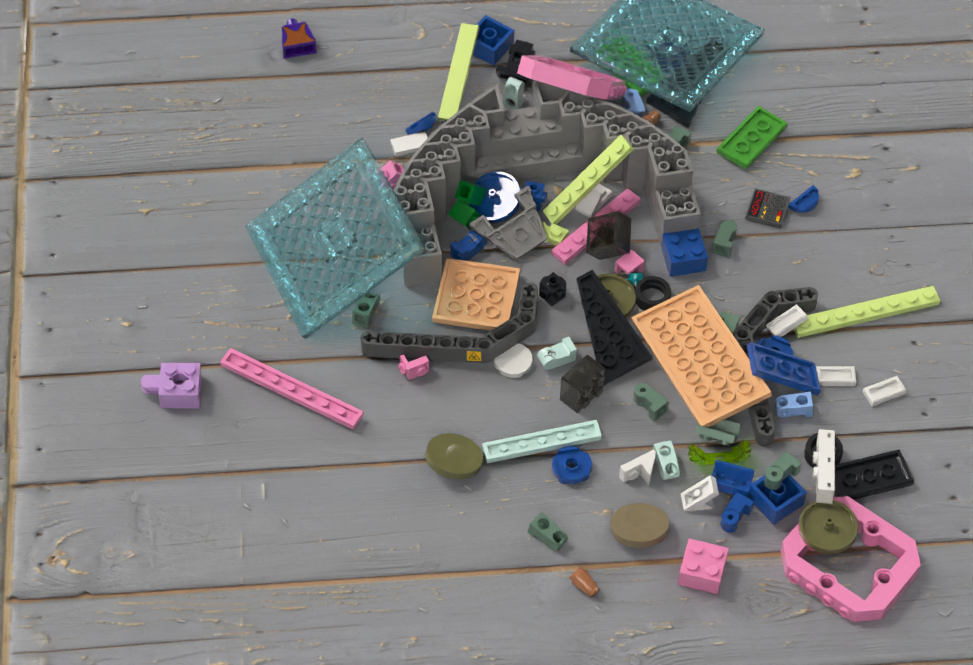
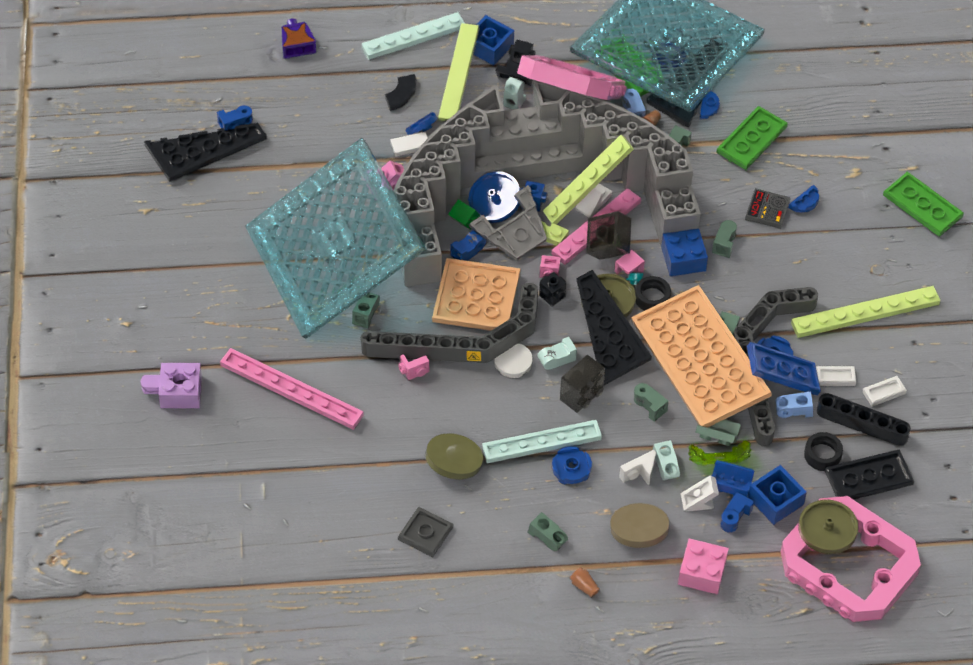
green brick [454,180,487,206] -> none
sand green leg [764,451,801,490] -> none
white tile [766,304,808,337] -> none
white piece [813,429,835,504] -> none
none -> black wing [144,123,267,182]
none -> blue leg [217,105,253,130]
none -> light aqua plate [362,12,465,60]
none -> black tile [385,74,416,111]
none -> dark grey tile [398,507,453,557]
none -> bright pink bracket [539,255,561,278]
none -> blue plate [700,89,720,119]
none -> black beam [817,393,911,446]
none -> bright green plate [883,171,964,237]

